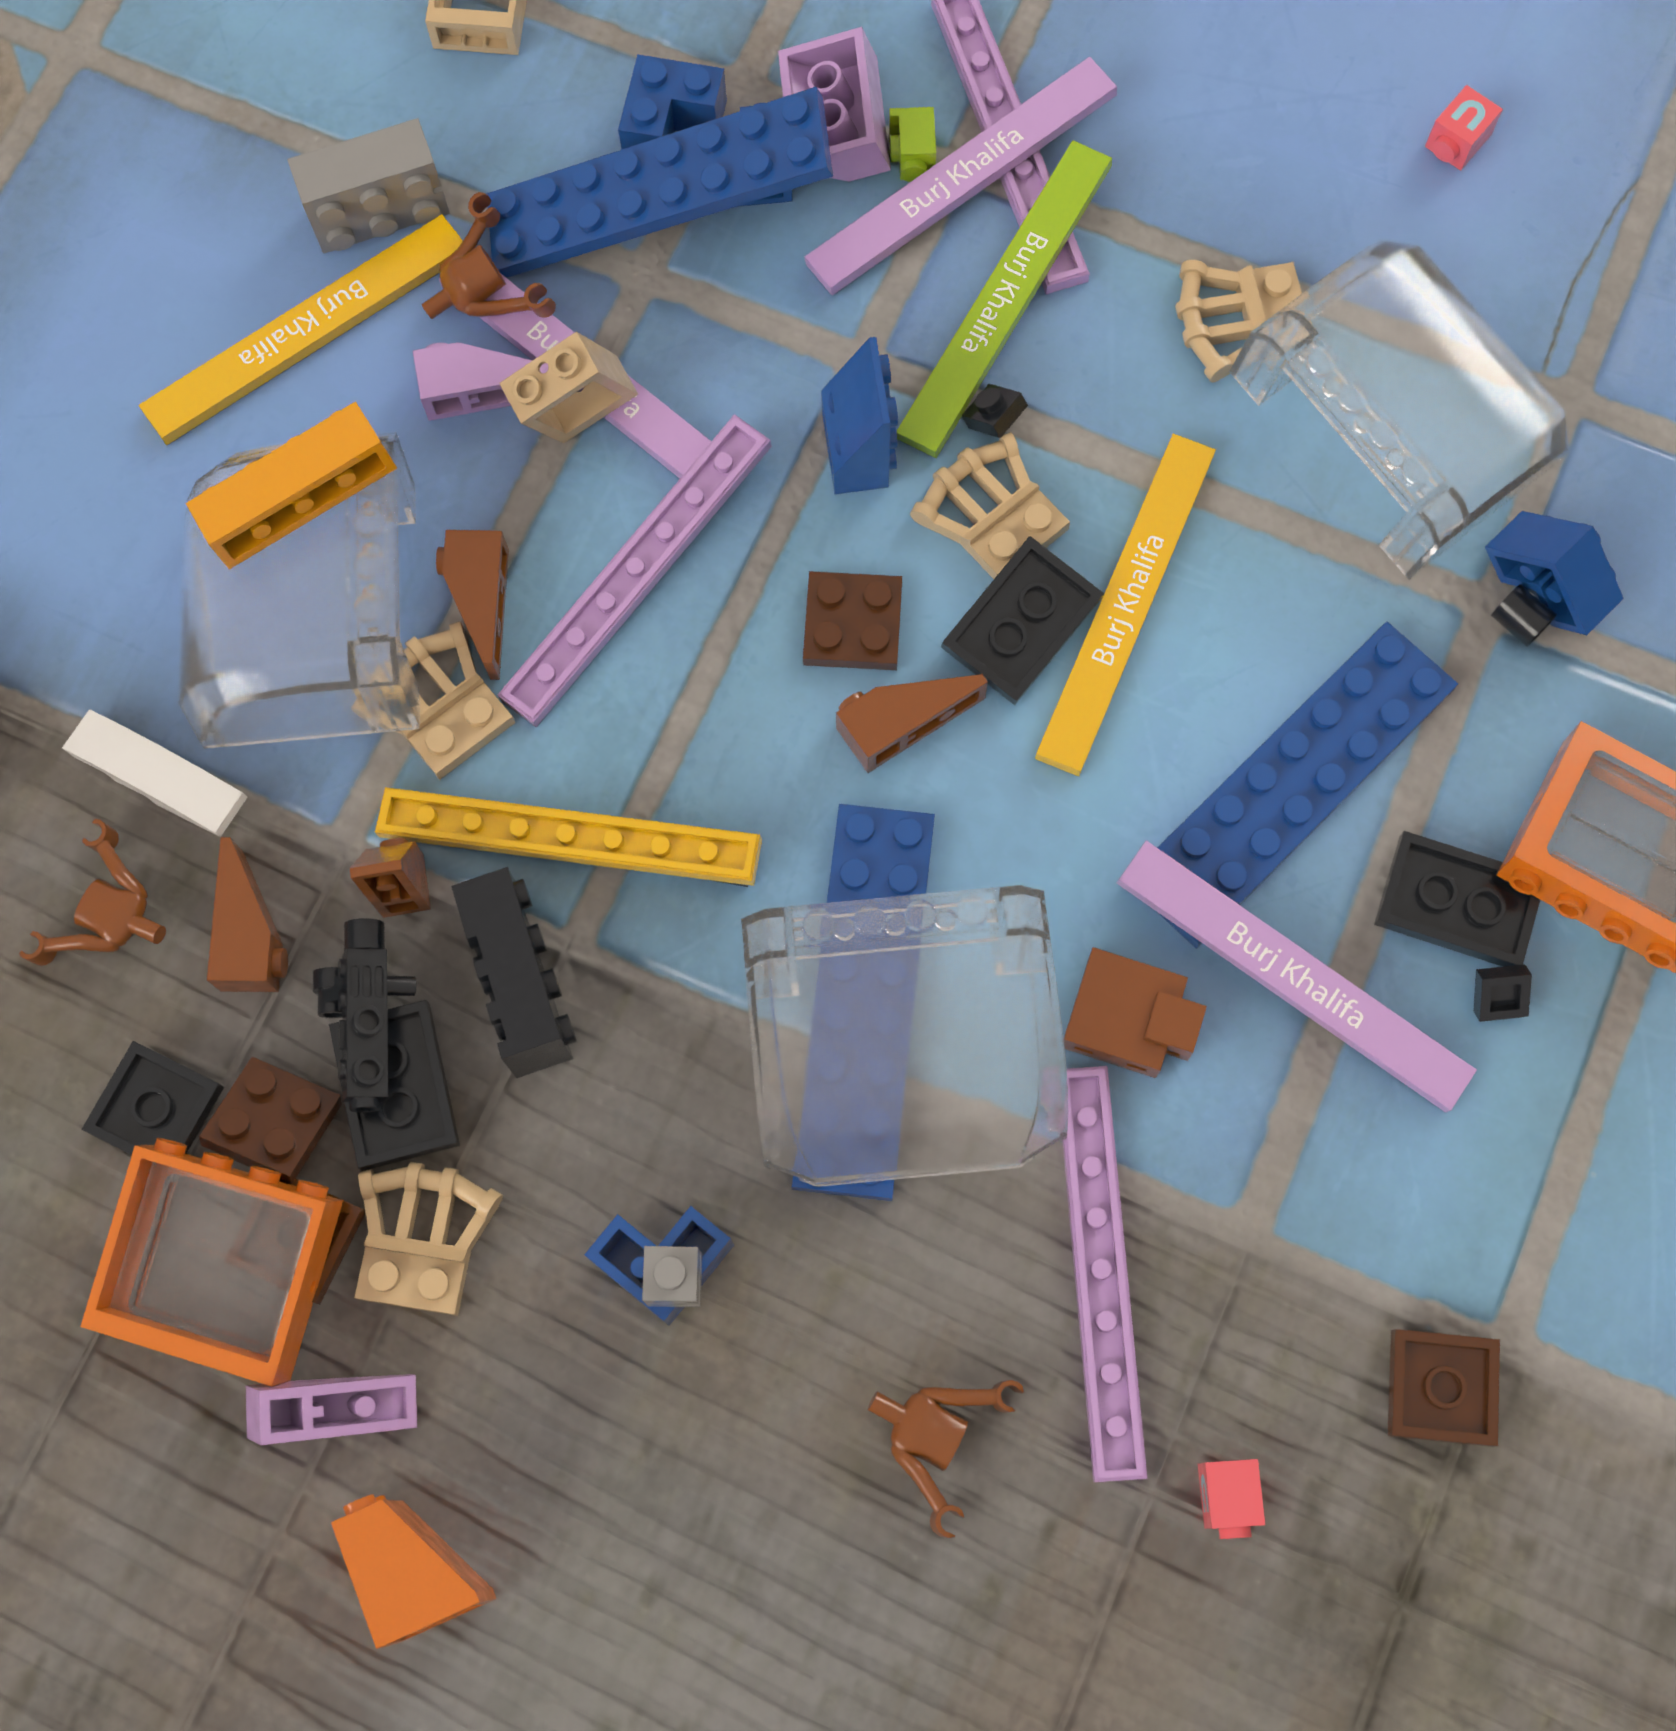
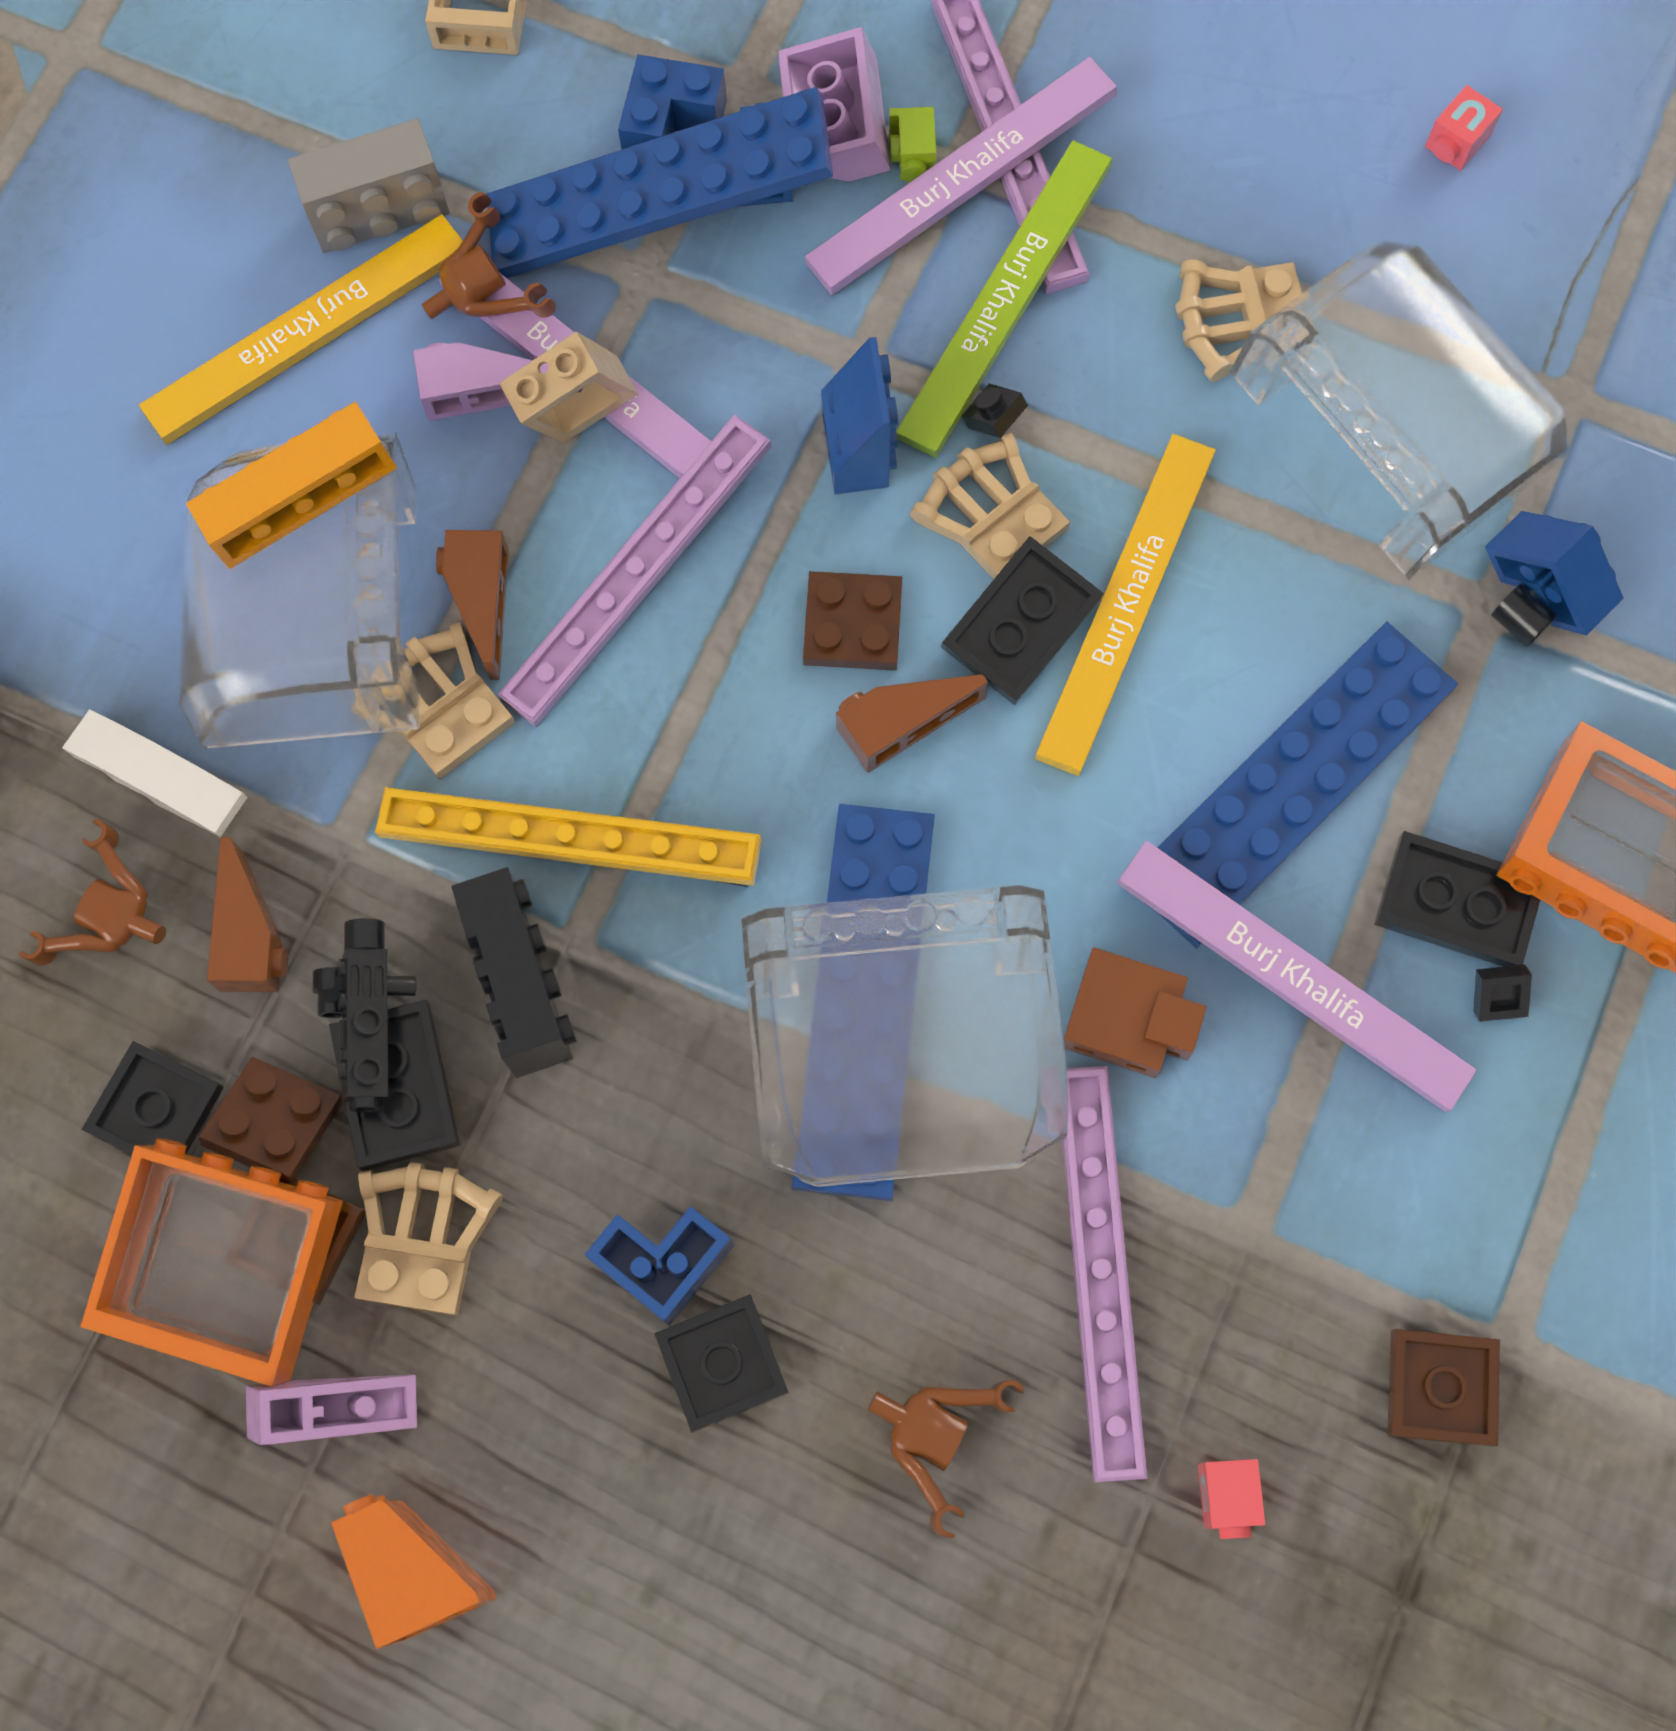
dark orange slope [350,838,431,918] -> none
light grey brick [642,1246,702,1307] -> none
none -> black plate [654,1294,789,1433]

